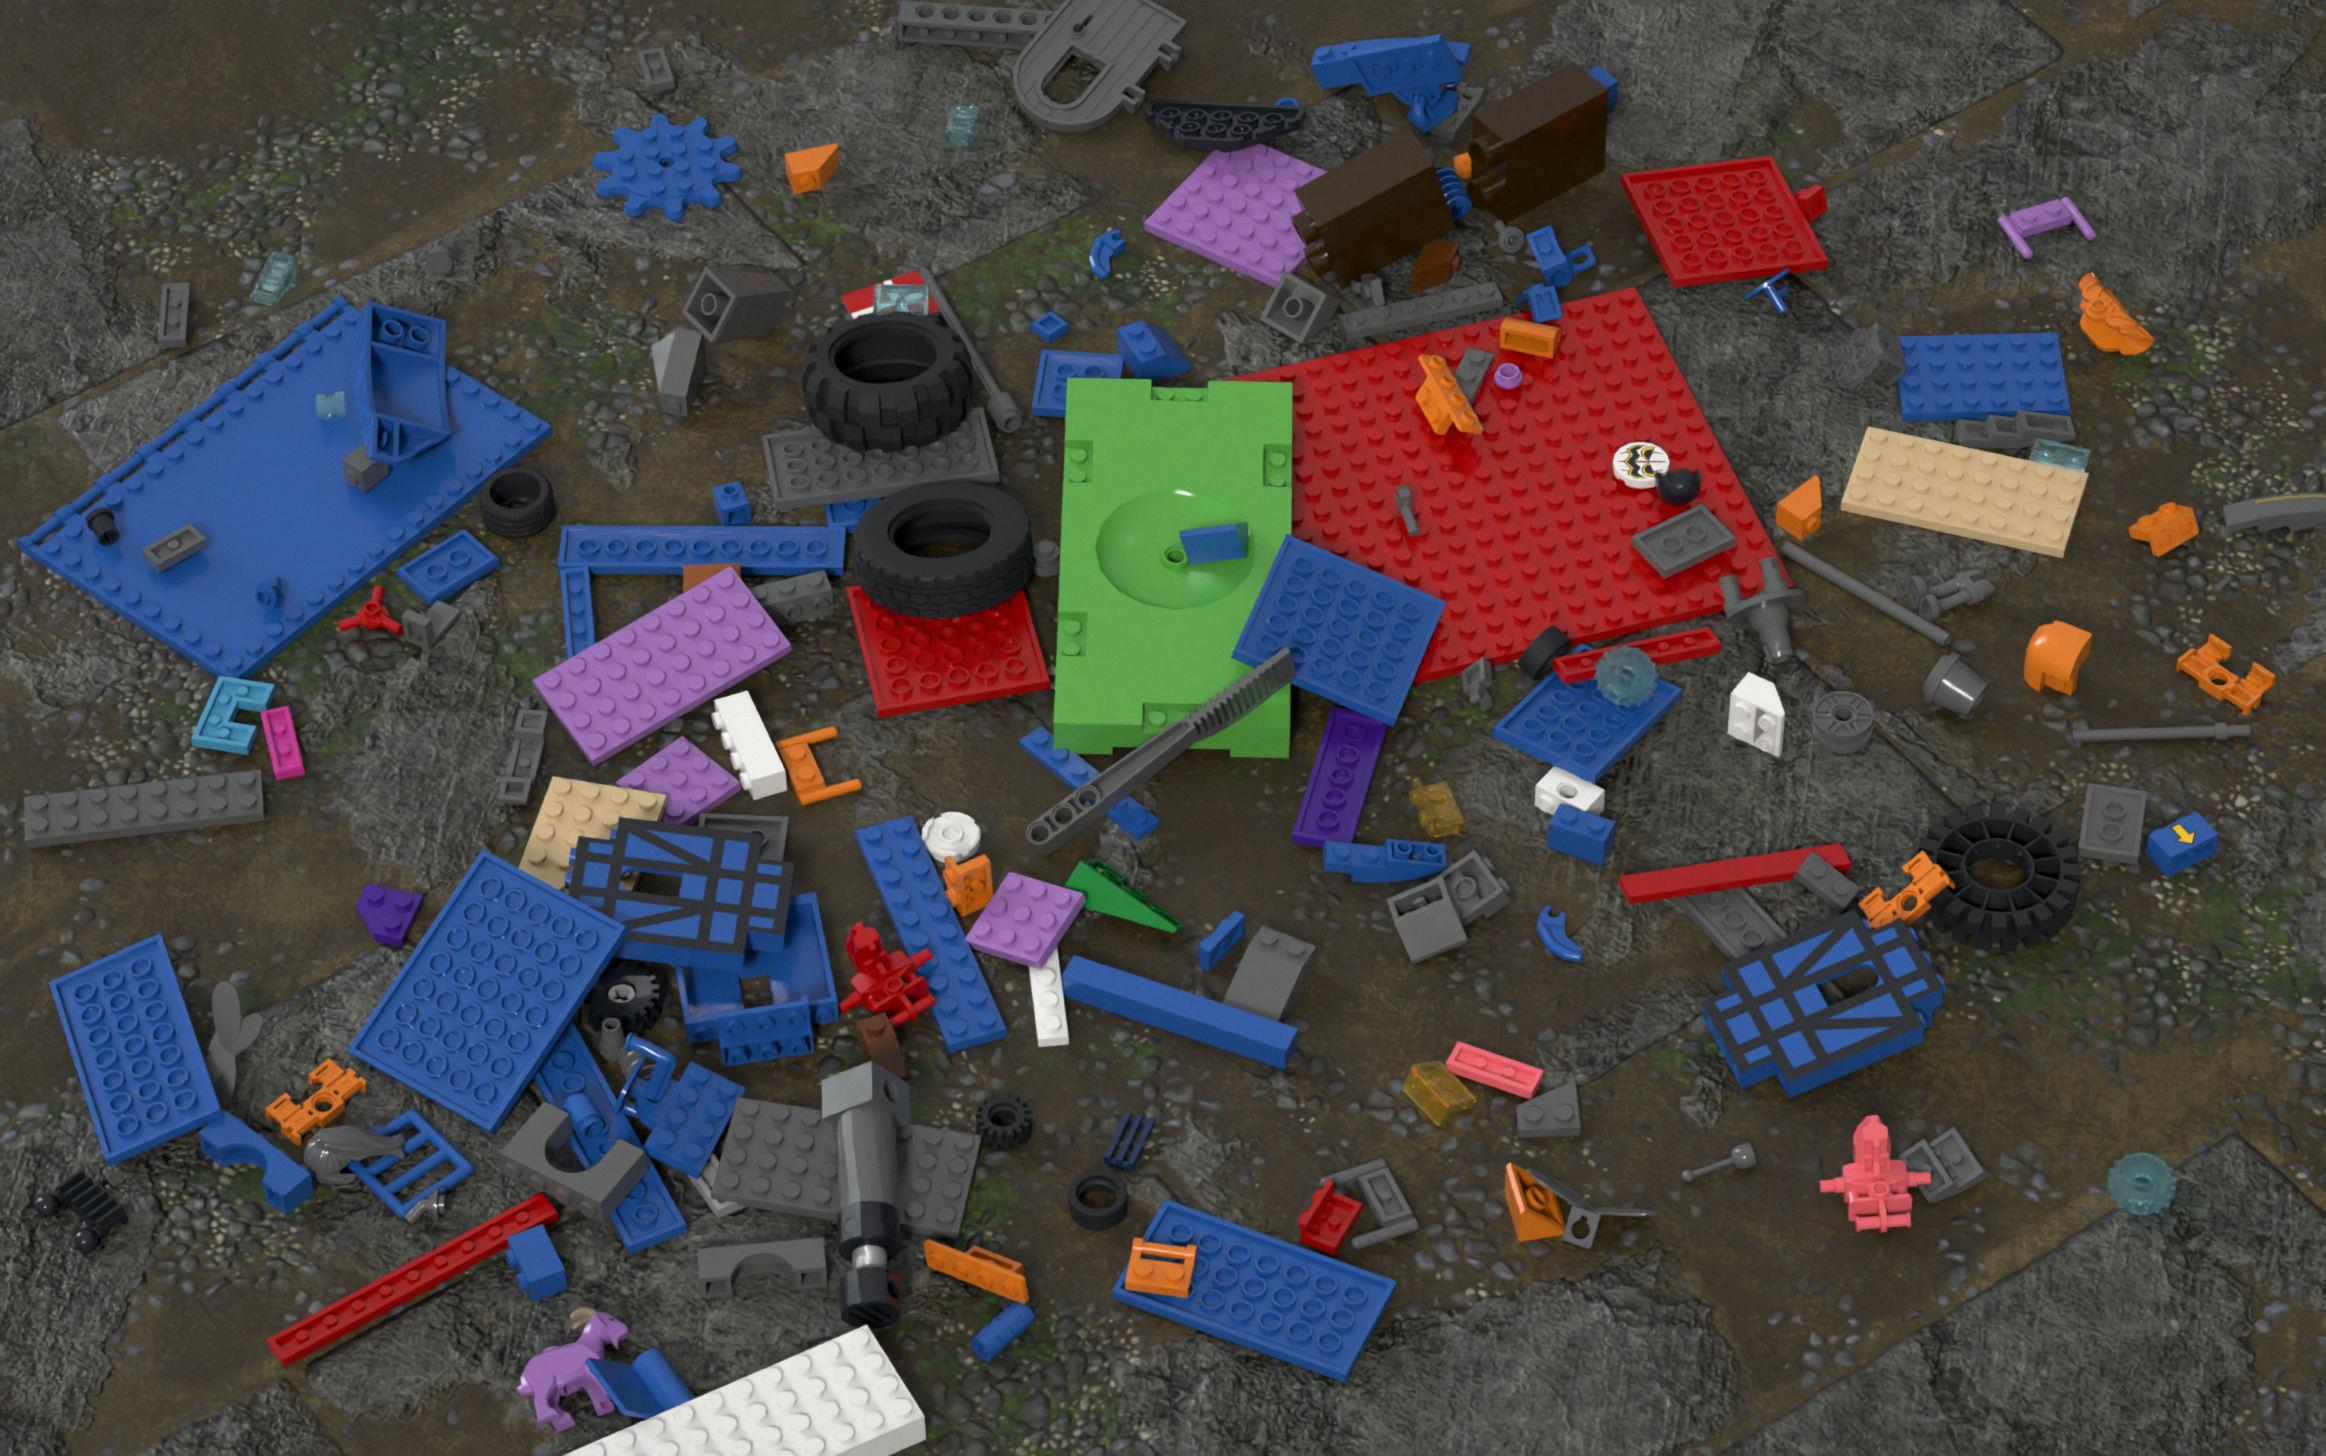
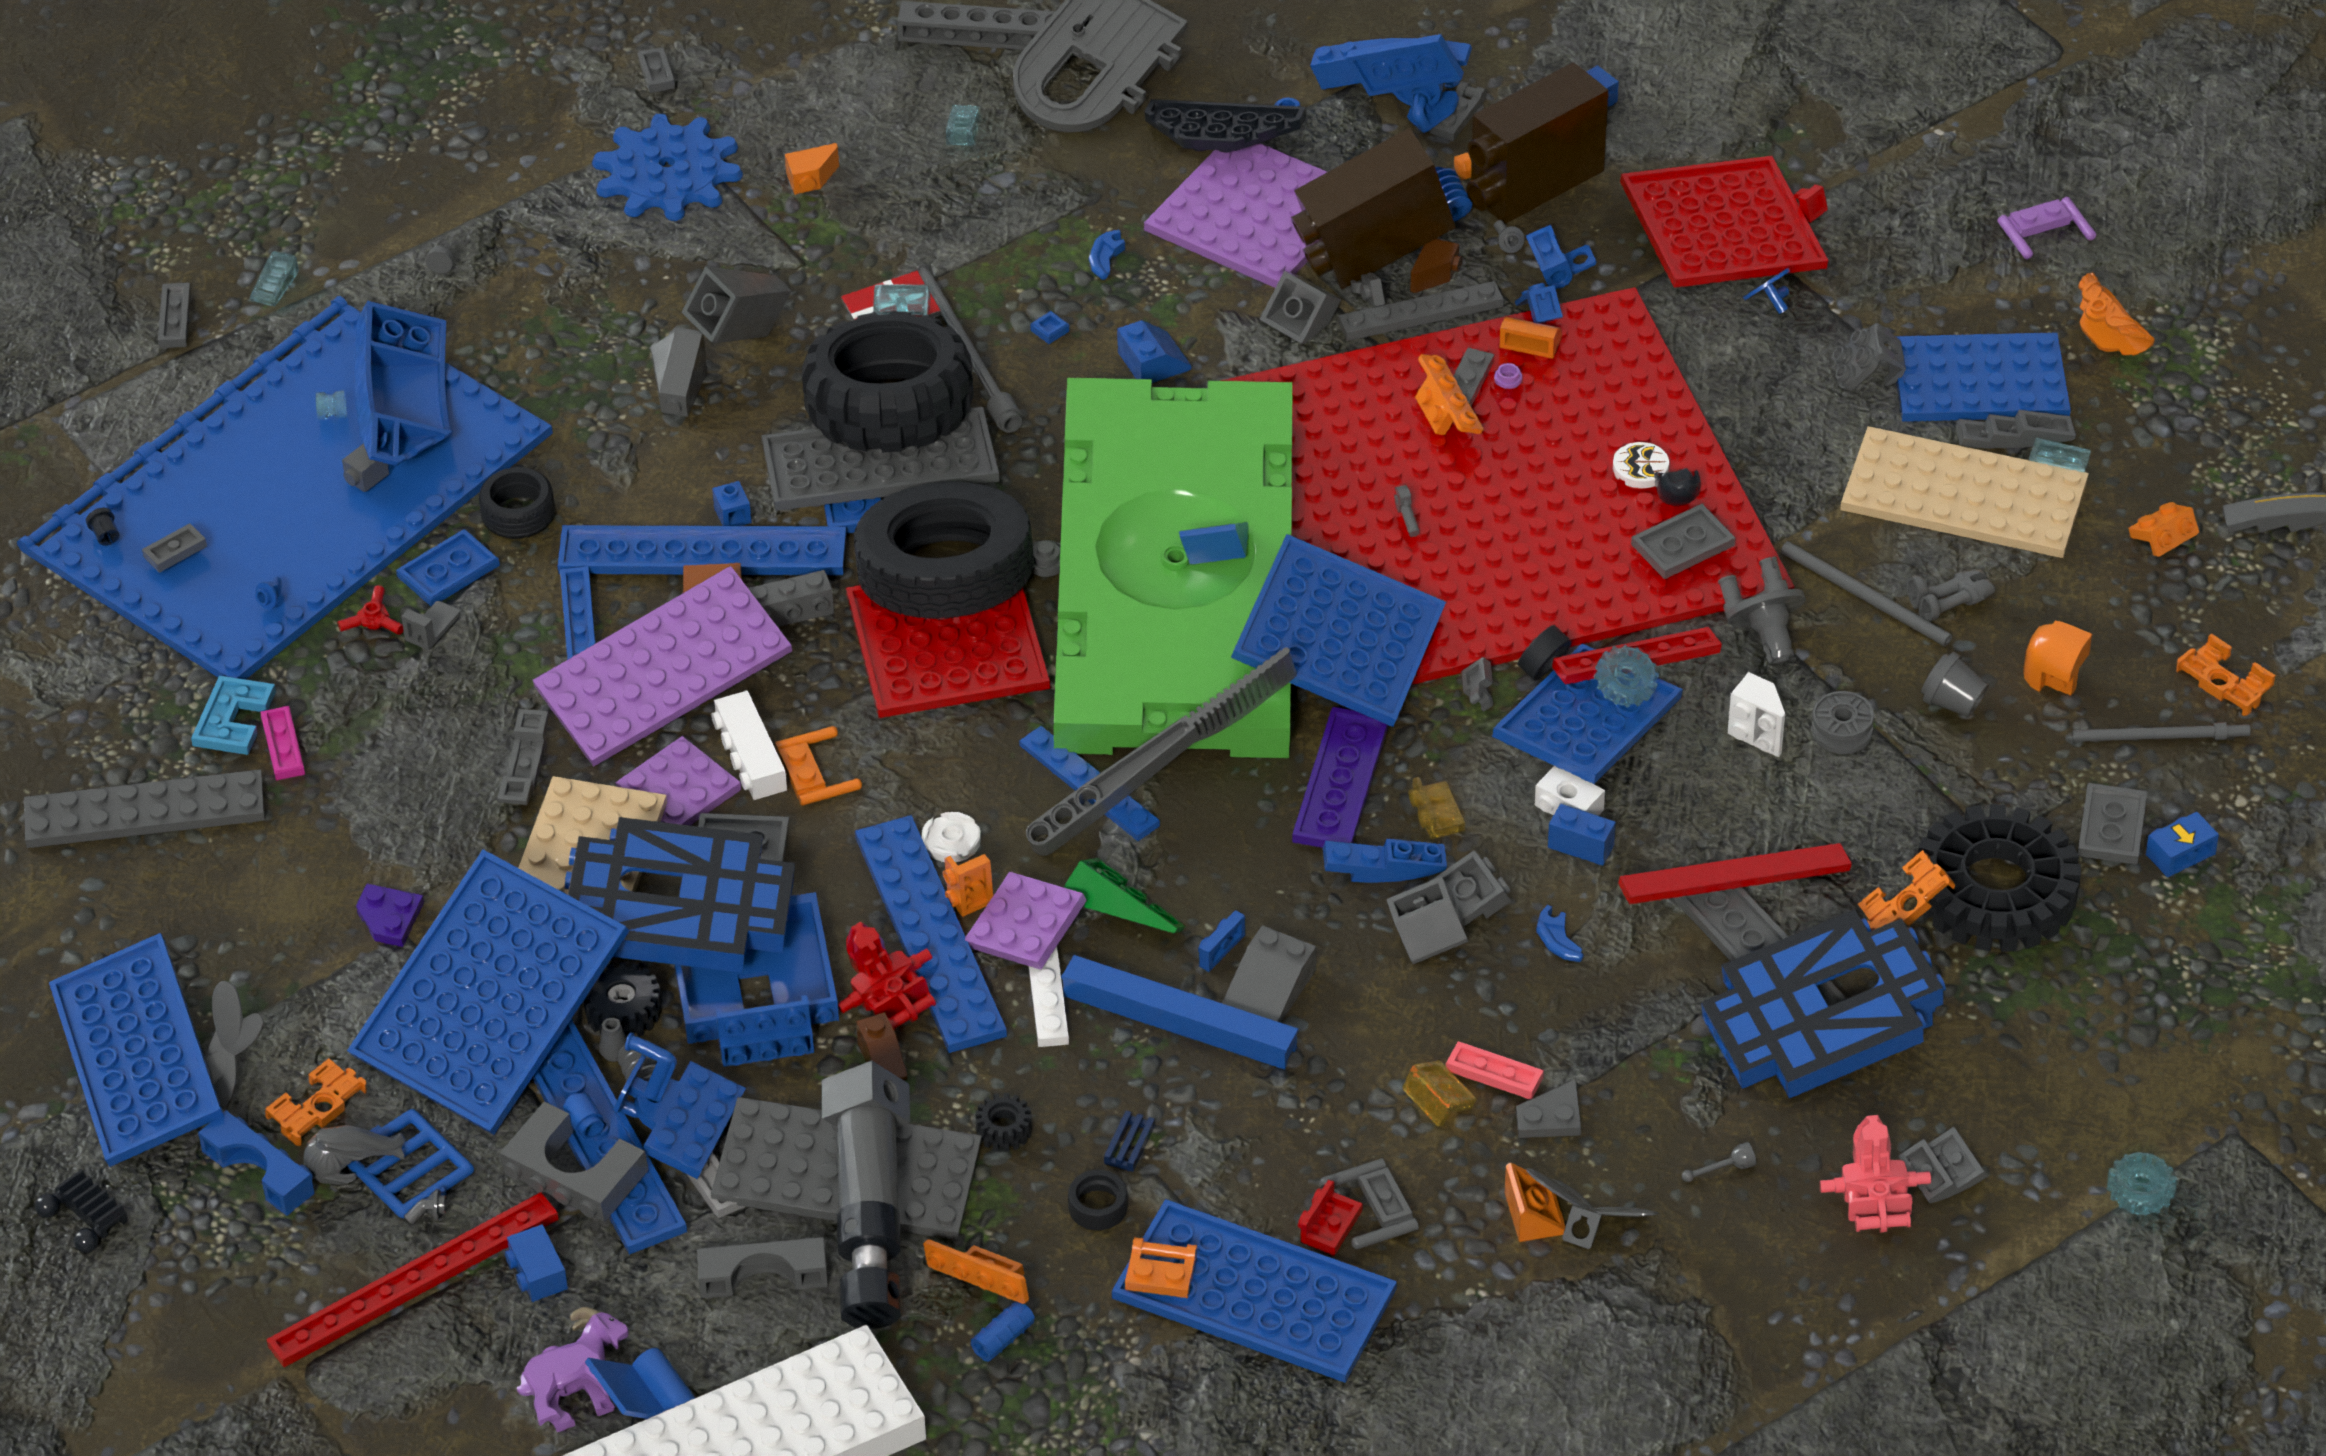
blue plate [1032,349,1124,417] -> none
orange slope [1775,475,1822,540] -> none
dark grey plate [1793,852,1860,913] -> none

